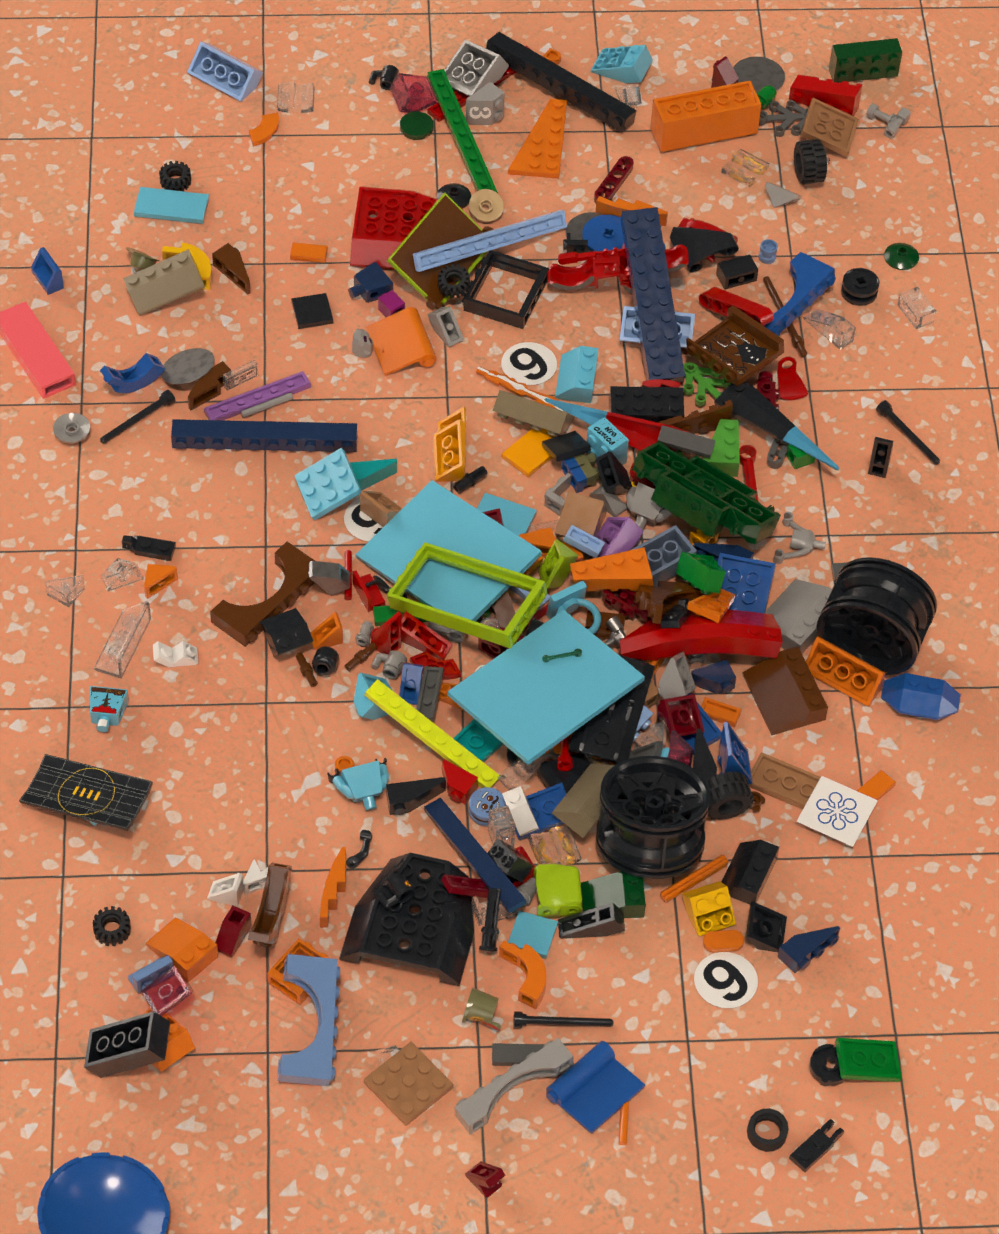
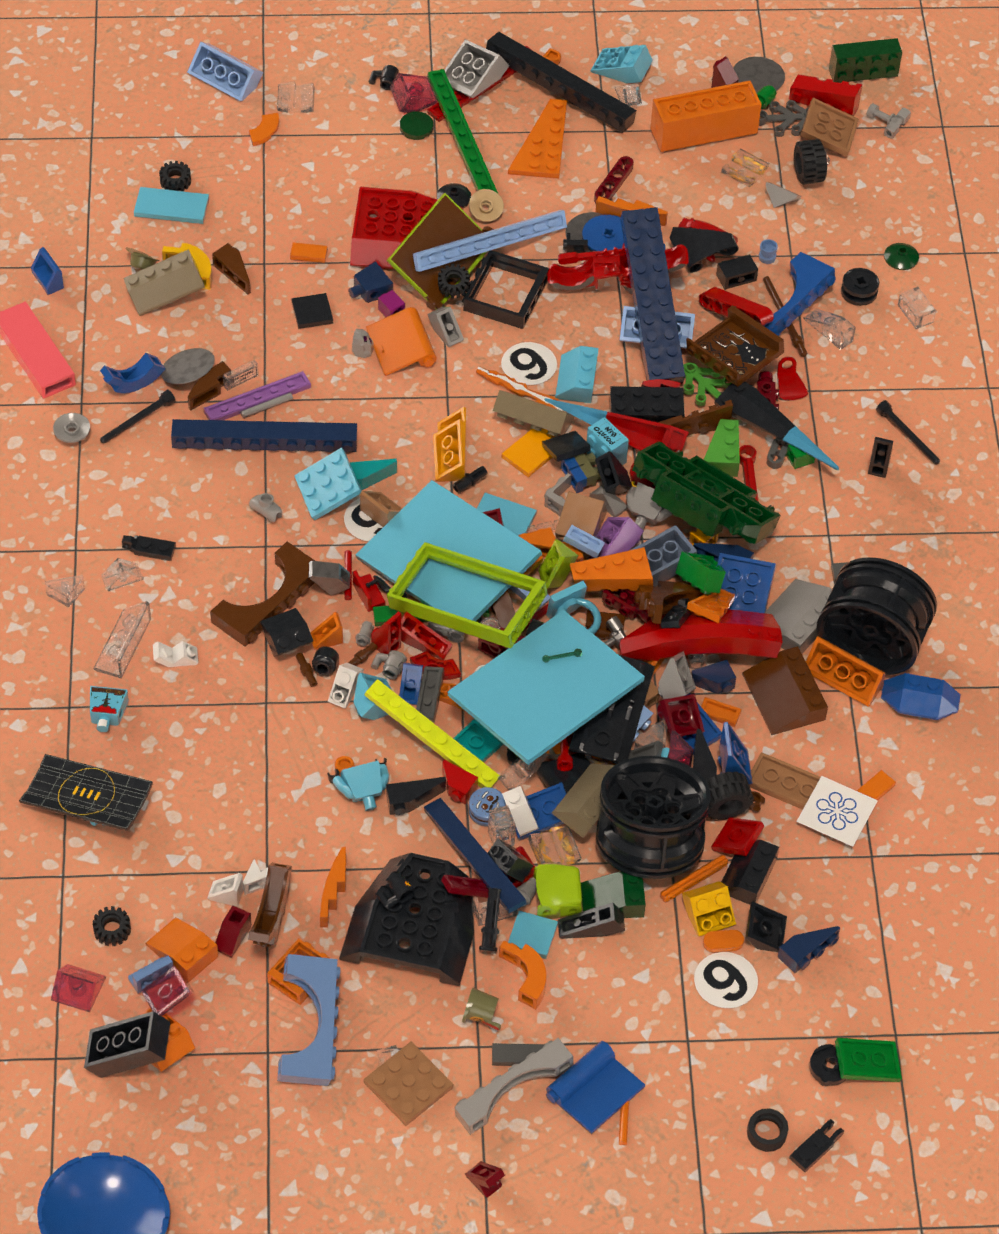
orange slope [144,564,178,599] -> none
black piece [346,830,373,868] -> none
light grey slope [466,82,505,125] -> none
black piece [513,1011,614,1028] -> none
dark grey tile [657,425,716,459] -> none
light grey piece [773,512,826,564] -> none
none -> clear pink slope [51,964,106,1012]
none -> light grey piece [249,493,282,522]
none -> white slope [328,662,364,708]
none -> red tile [711,817,765,856]

